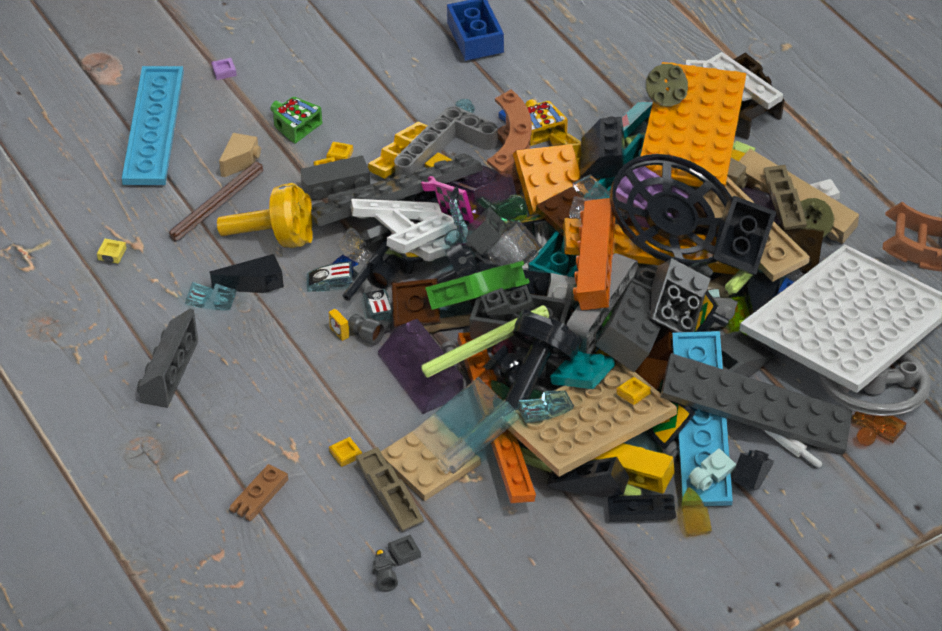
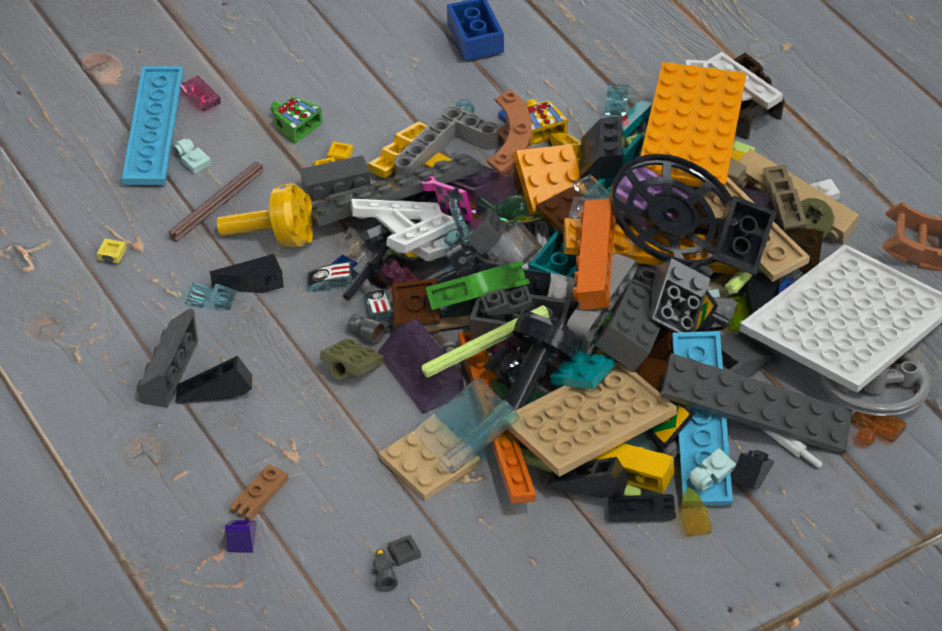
lavender tile [211,58,237,80] -> none
tan slope [219,133,261,177] -> none
yellow tile [328,309,349,341] -> none
yellow tile [329,437,362,467] -> none
dark tan slope [356,447,424,532] -> none
clear light blue slope [517,391,574,423] -> none
yellow tile [616,377,651,405] -> none
olive plate [645,64,688,107] -> none
none -> light aqua plate [173,139,212,174]
none -> black slope [177,356,252,402]
none -> clear pink plate [181,76,221,112]
none -> dark purple slope [225,520,257,553]
none -> olive plate [319,339,384,380]
none -> clear pink plate [381,260,418,283]
none -> clear light blue slope [605,84,629,116]

